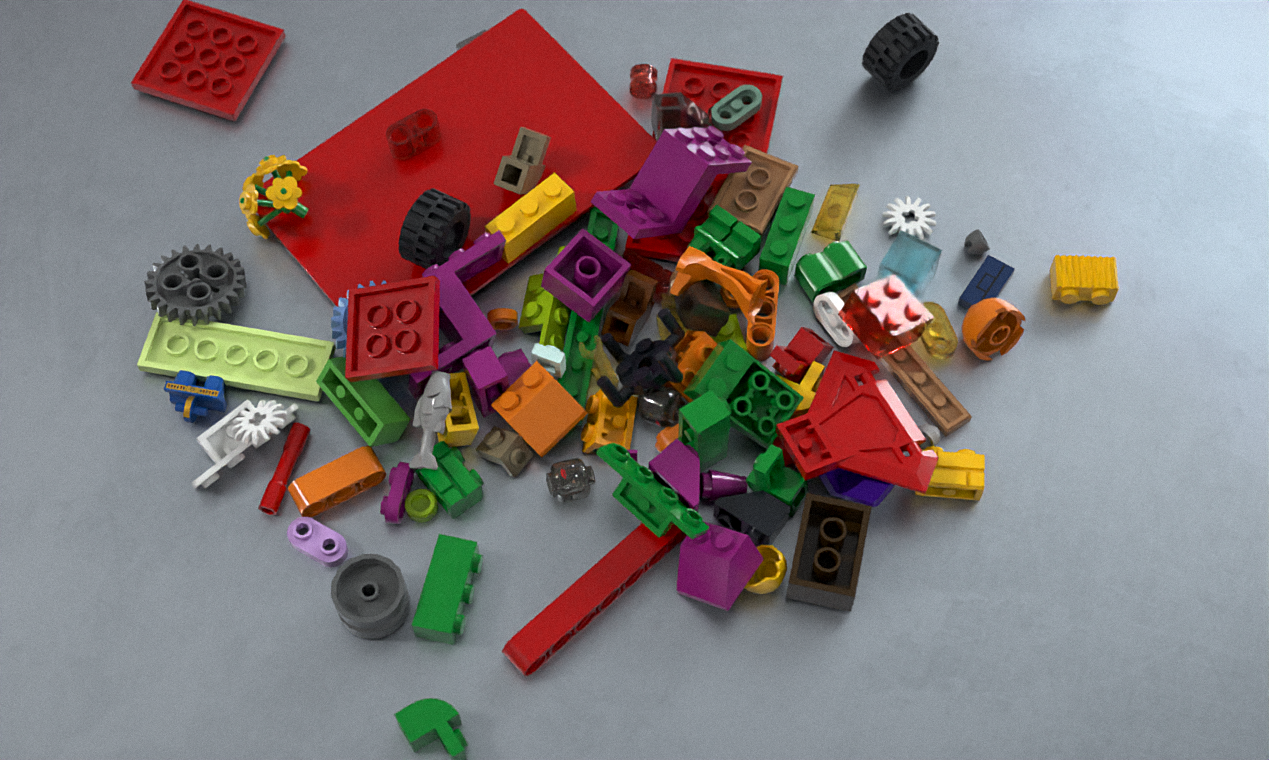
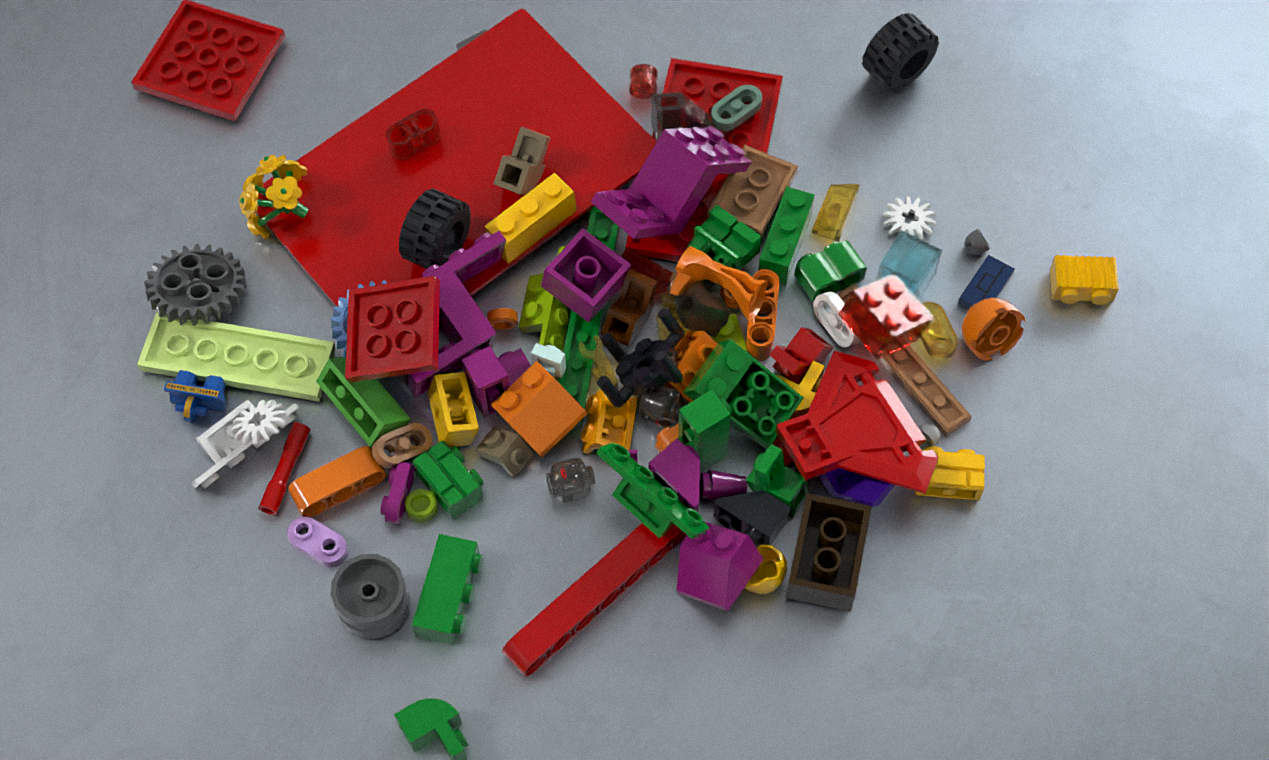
light grey animal [409,371,452,470] -> none
none -> medium nougat plate [372,423,432,468]

